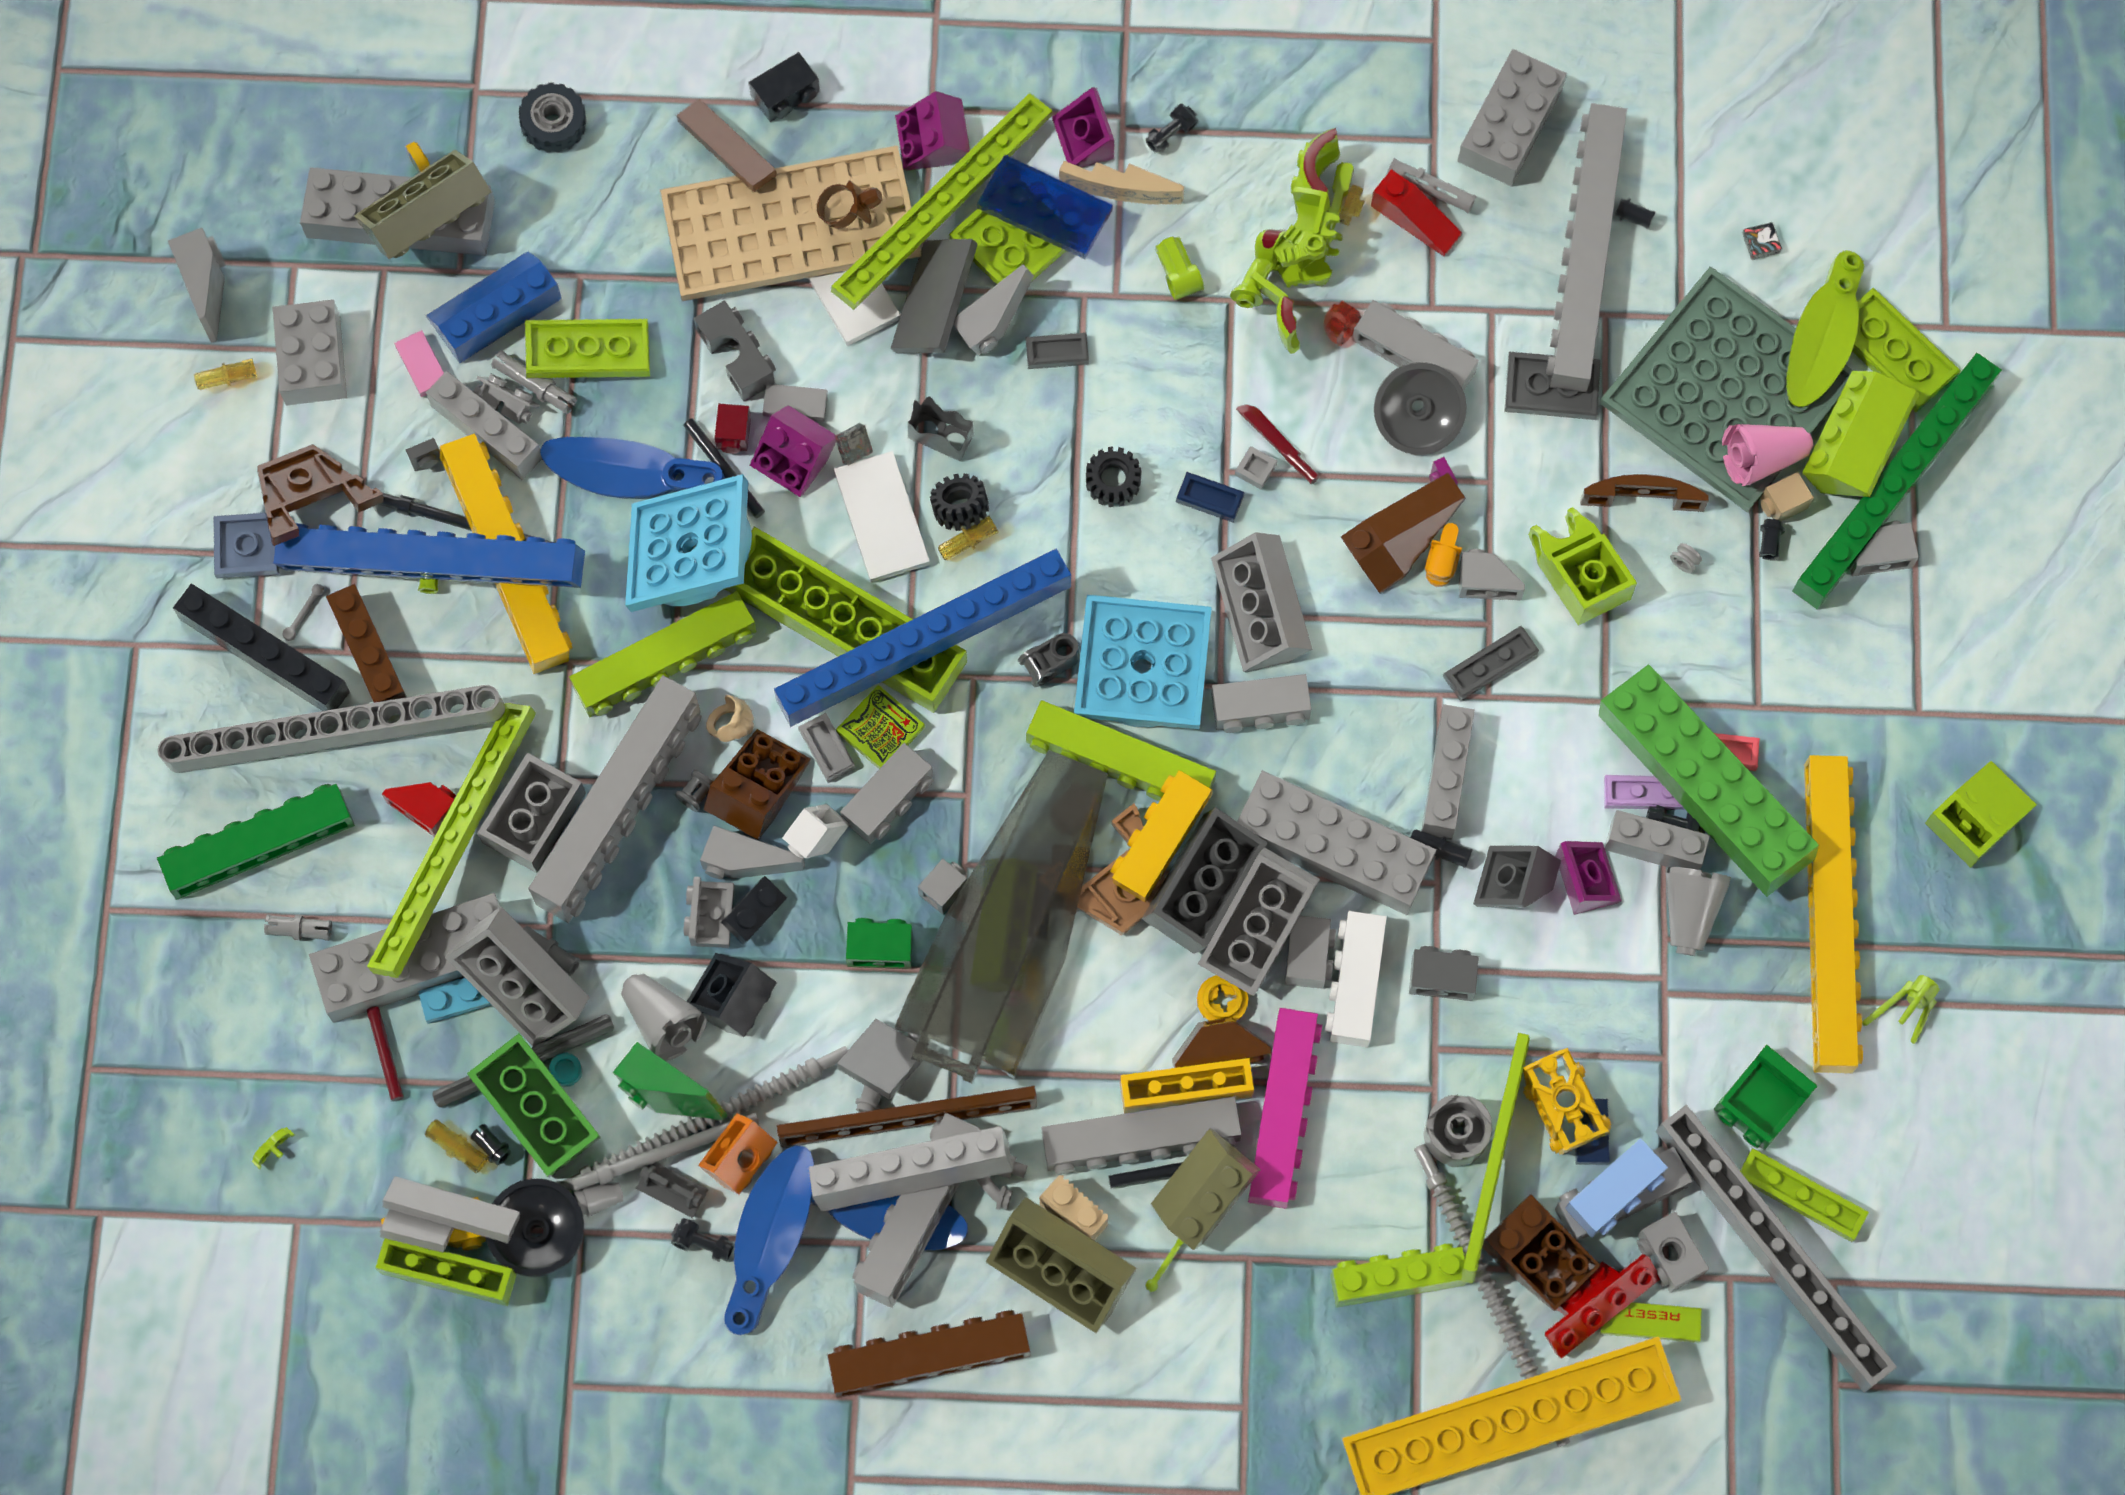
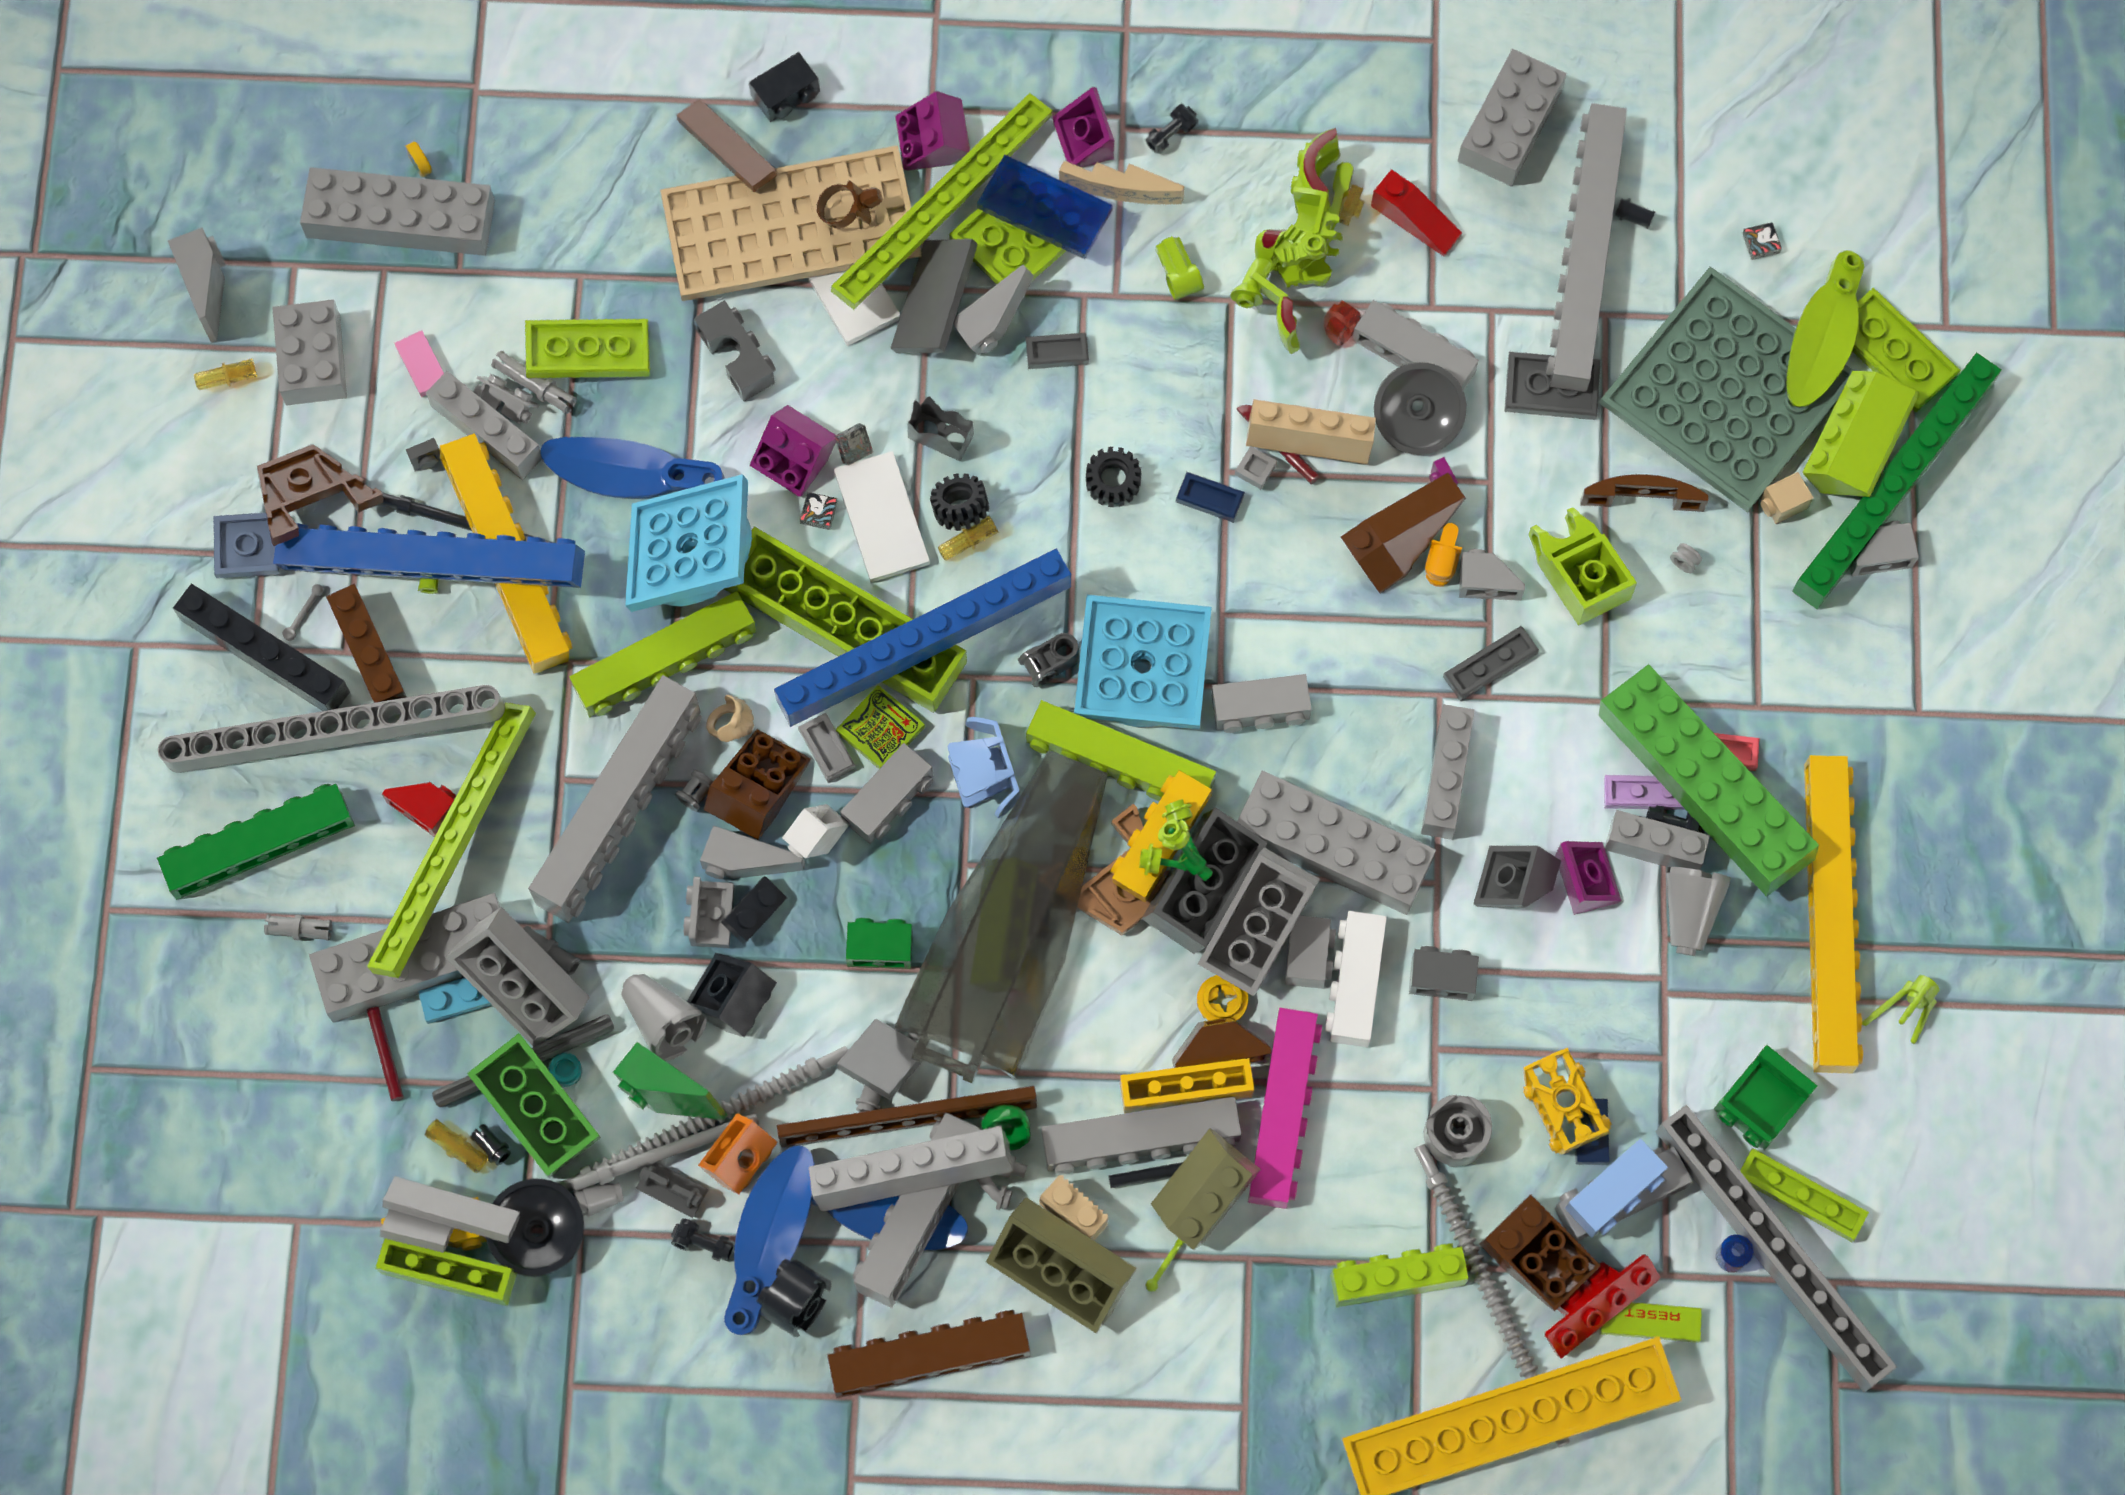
lime piece [252,1127,295,1170] -> none
olive slope [354,149,491,259] -> none
blue slope [426,251,562,364] -> none
light grey brick [477,753,586,873] -> none
black wheel [519,82,586,153] -> none
black bar [683,418,765,518] -> none
dark red brick [714,403,751,454] -> none
light grey tile [763,384,828,422] -> none
light grey brick [918,859,968,915] -> none
light grey slope [1211,532,1313,672] -> none
light grey pin [1386,158,1476,213] -> none
black axle [1410,829,1473,868] -> none
lime tile [1461,1032,1530,1283] -> none
light grey brick [1637,1211,1709,1293] -> none
bright pink cone [1722,424,1813,486] -> none
black pin [1759,519,1785,560] -> none
lime slope [1925,761,2037,868] -> none
none -> black brick [757,1259,831,1338]
none -> tile [800,492,838,530]
none -> light blue piece [948,717,1020,819]
none -> green hair [981,1105,1031,1151]
none -> lime plant [1139,799,1213,881]
none -> tan brick [1246,399,1376,464]
none -> clear blue brick [1716,1234,1754,1273]

